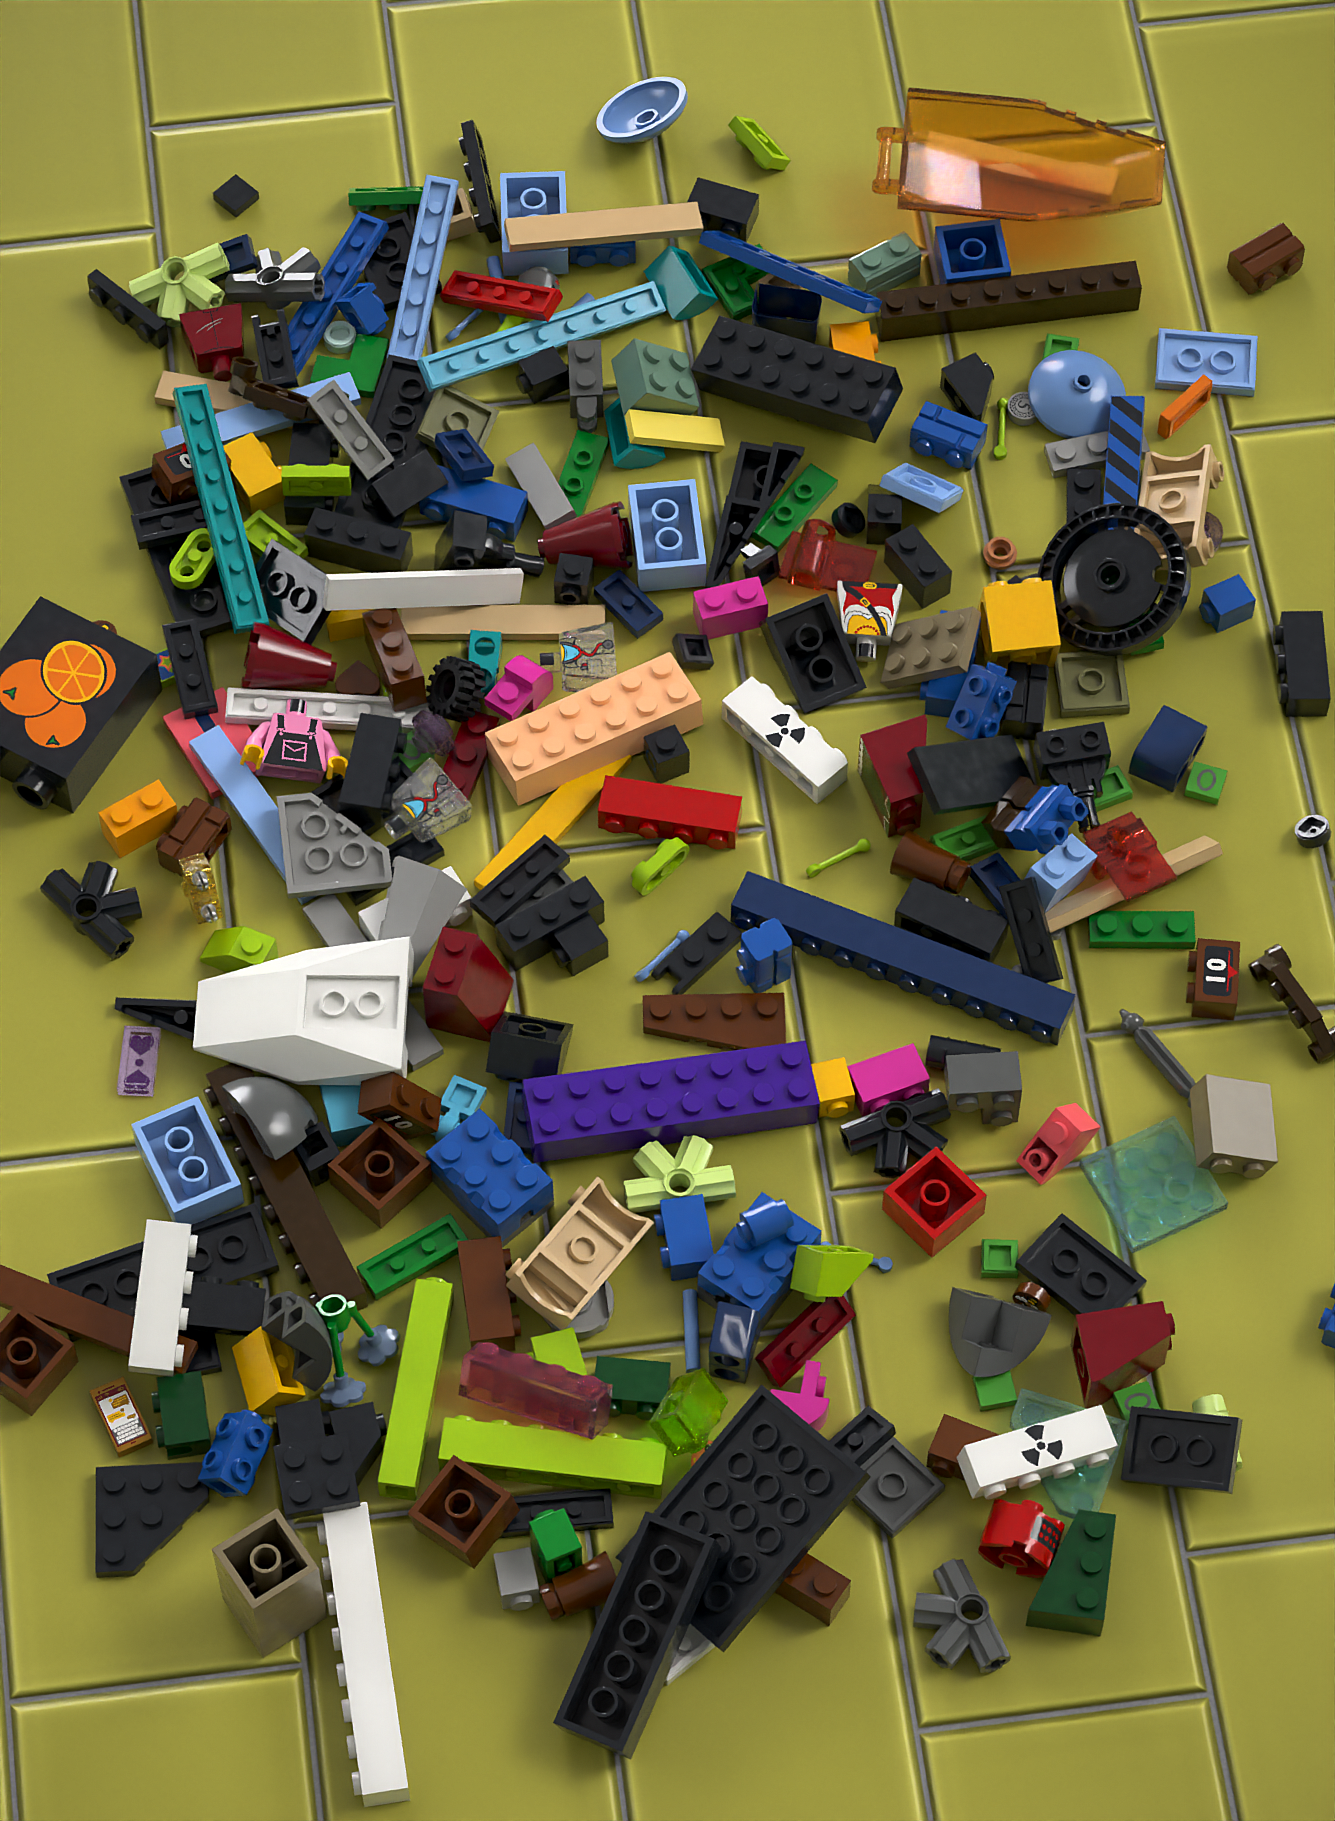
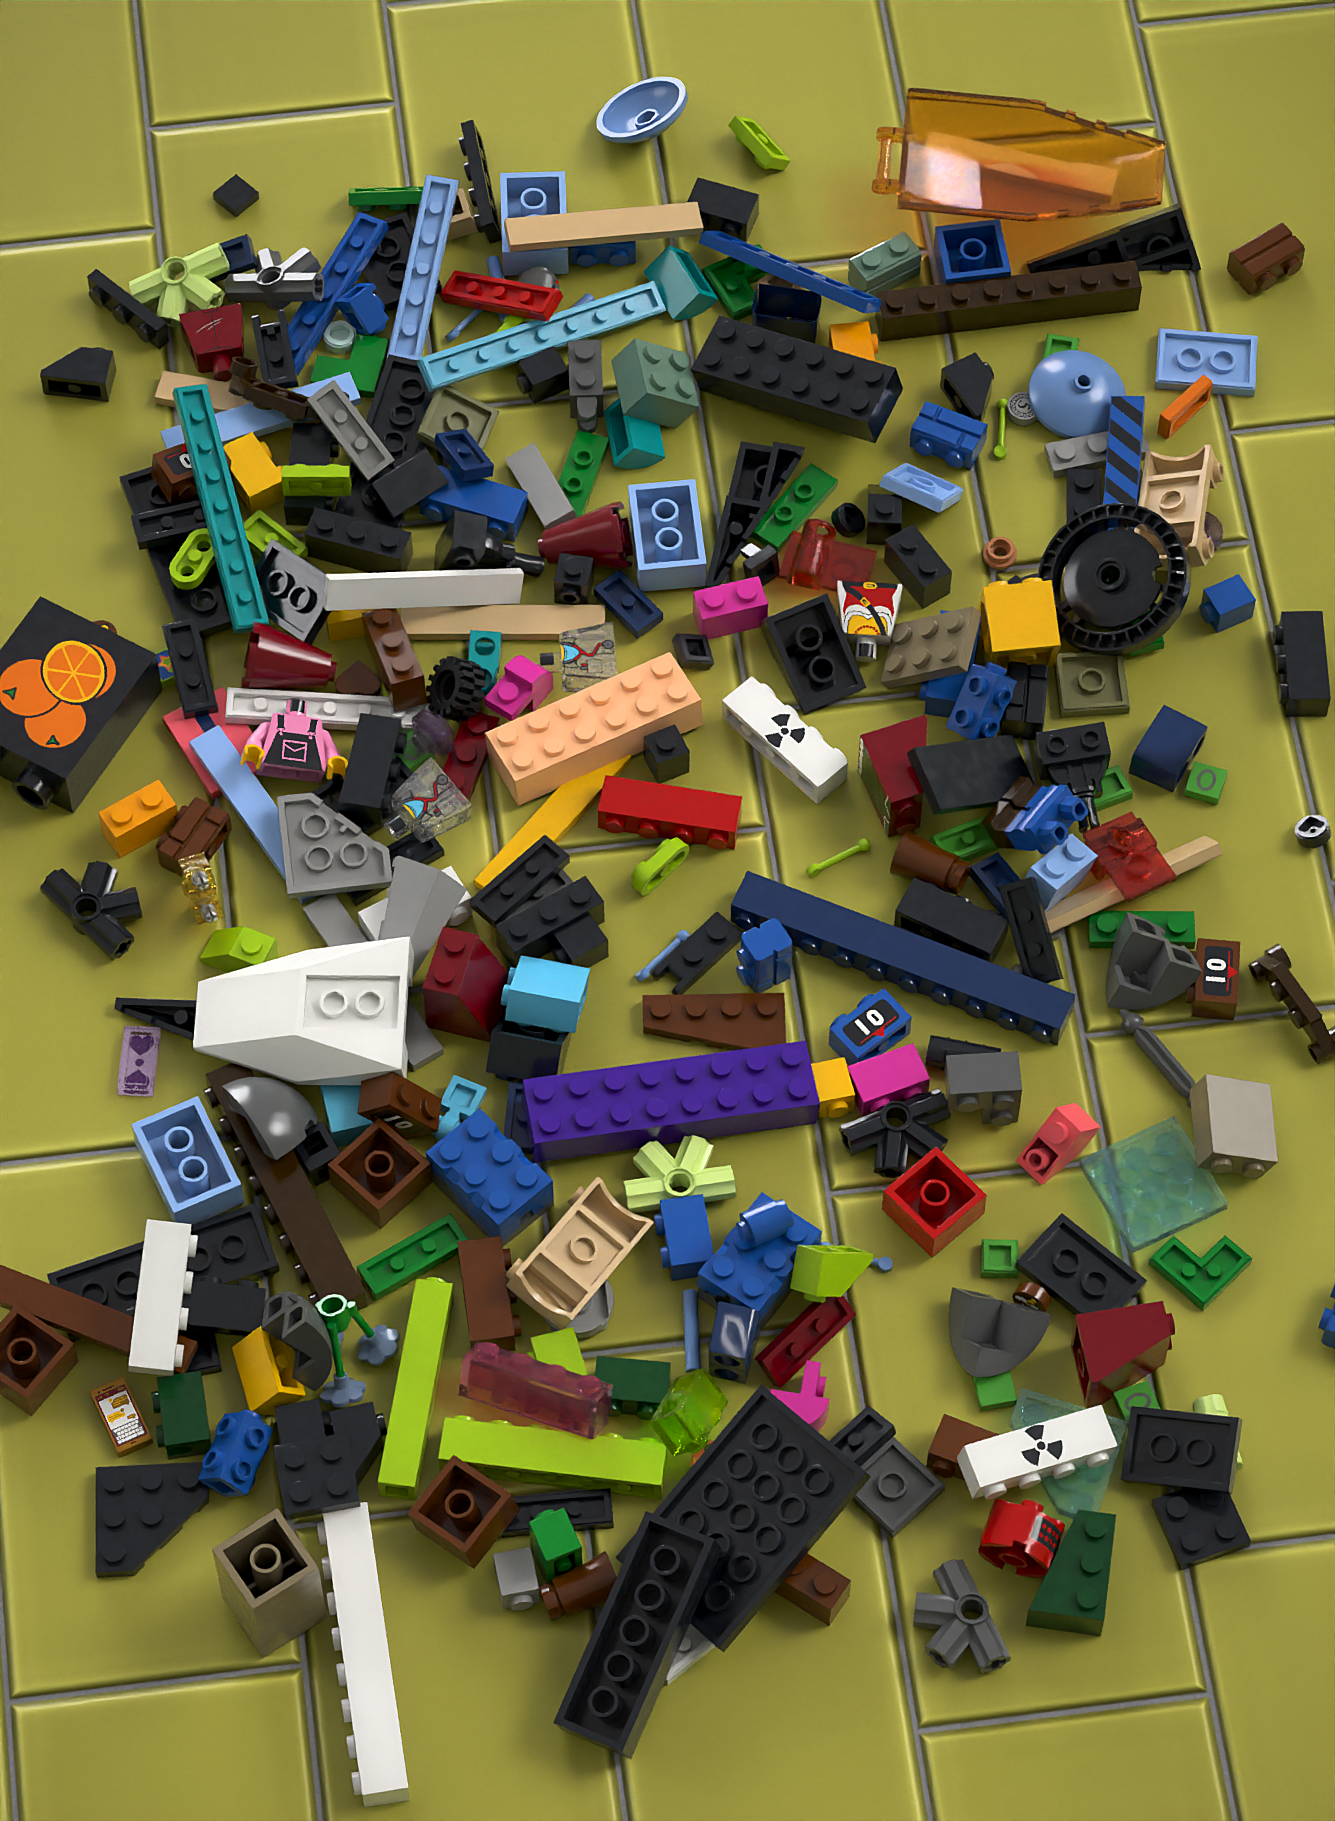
light yellow tile [625,409,725,452] -> none
none -> black slope [40,347,116,402]
none -> medium azure brick [501,955,591,1033]
none -> blue brick [829,988,912,1066]
none -> black wedge [1026,203,1201,273]
none -> dark grey brick [1106,912,1202,1010]
none -> green tile [1148,1235,1252,1311]
none -> black plate [1151,1489,1251,1571]

